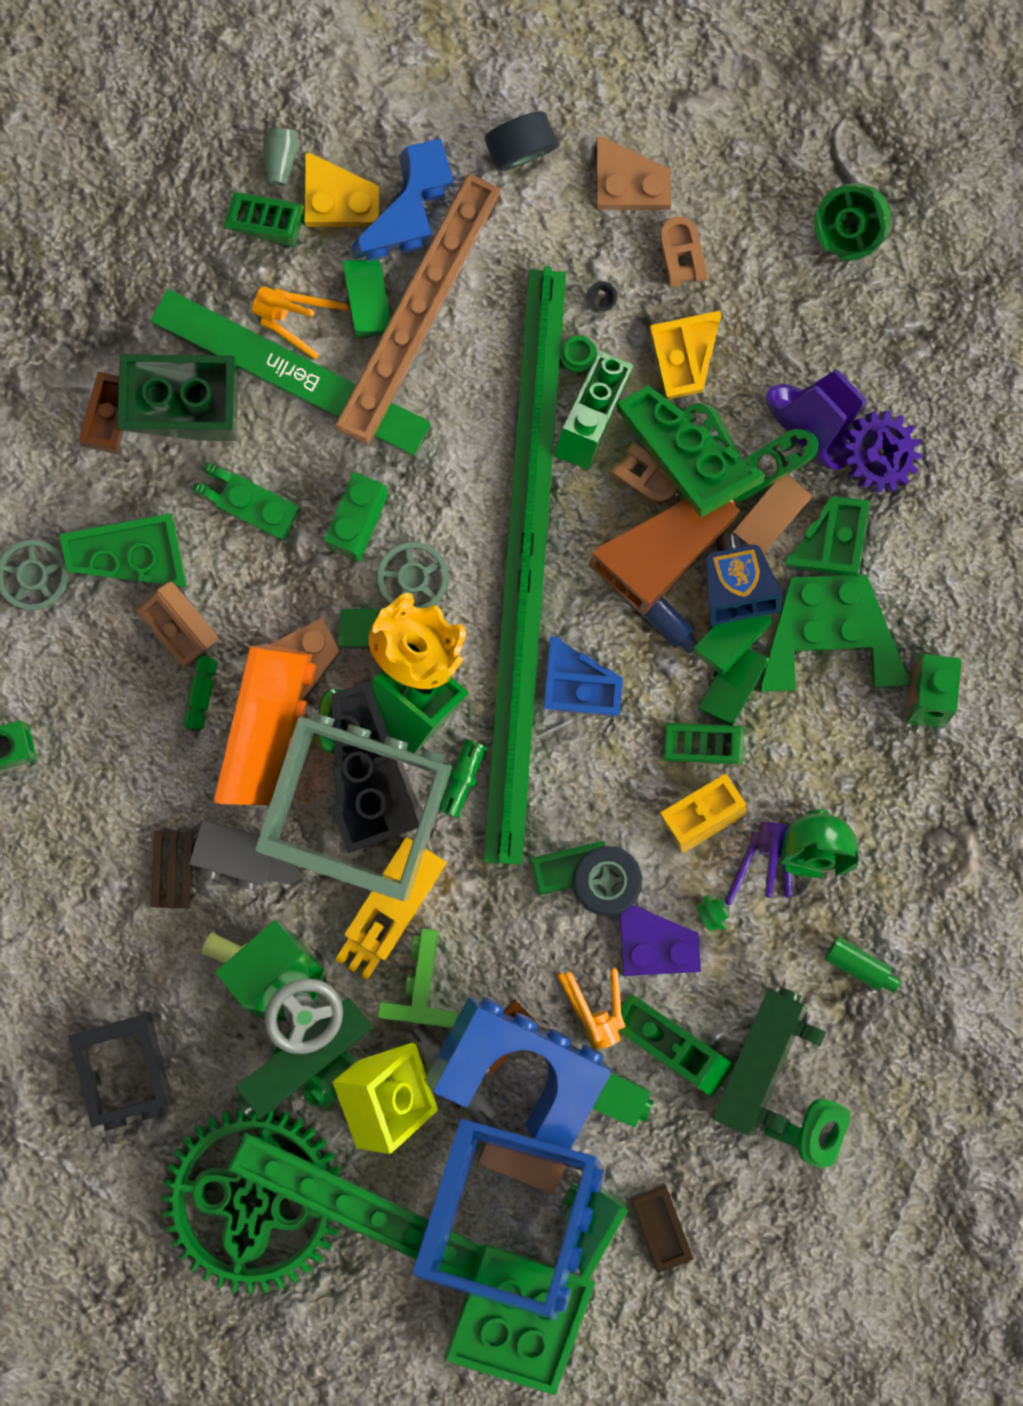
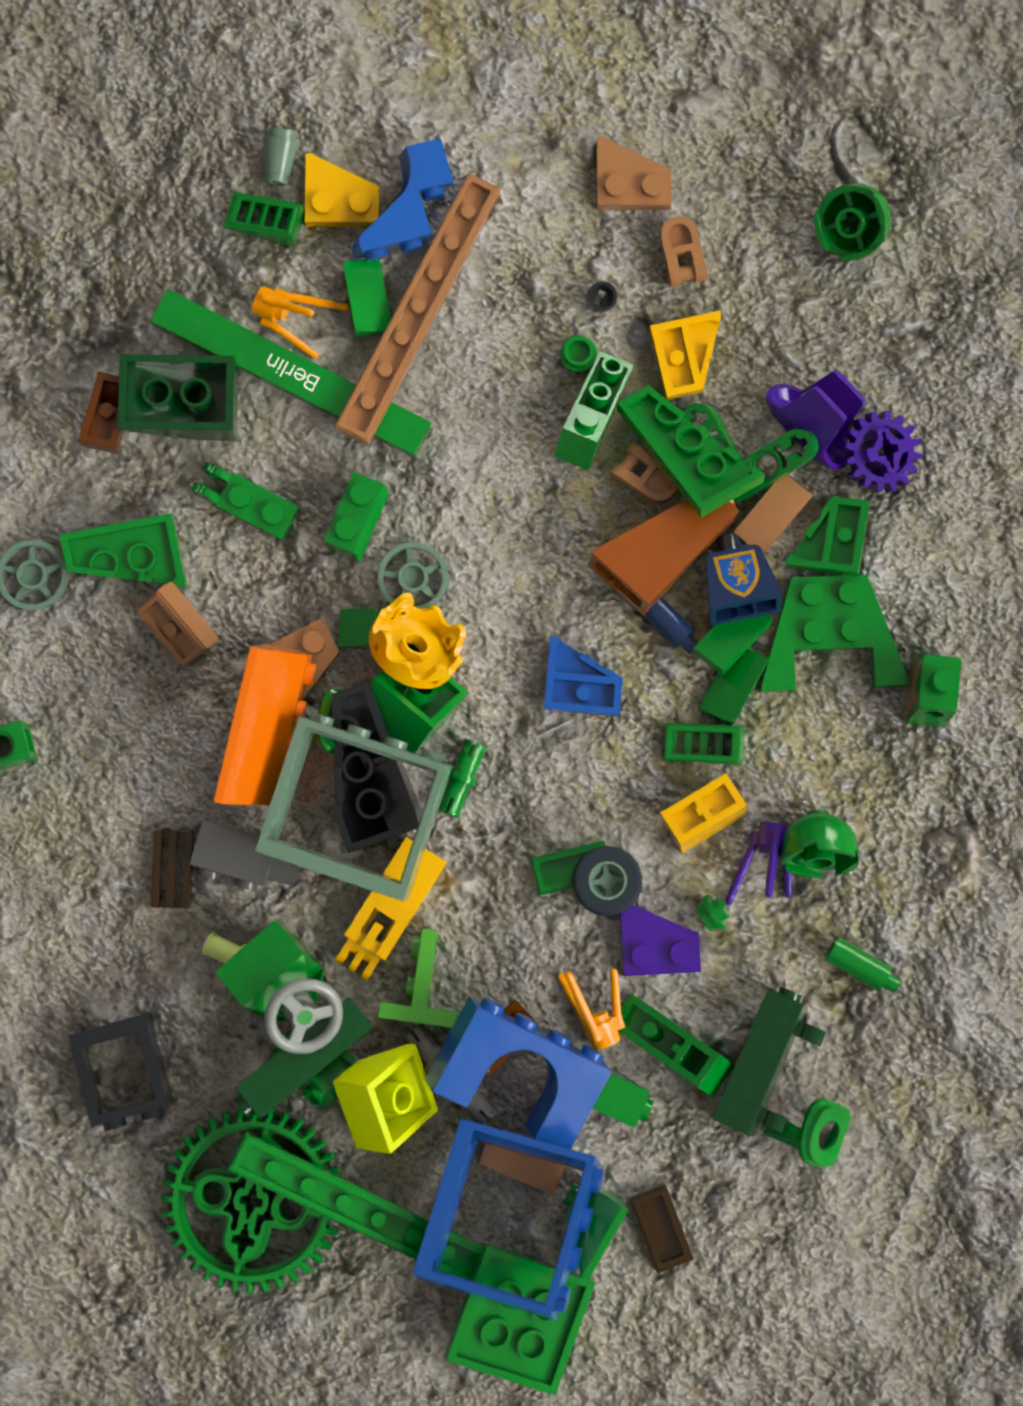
green axle [182,656,218,731] -> none
black wheel [484,111,557,171] -> none
green piece [484,266,566,865] -> none

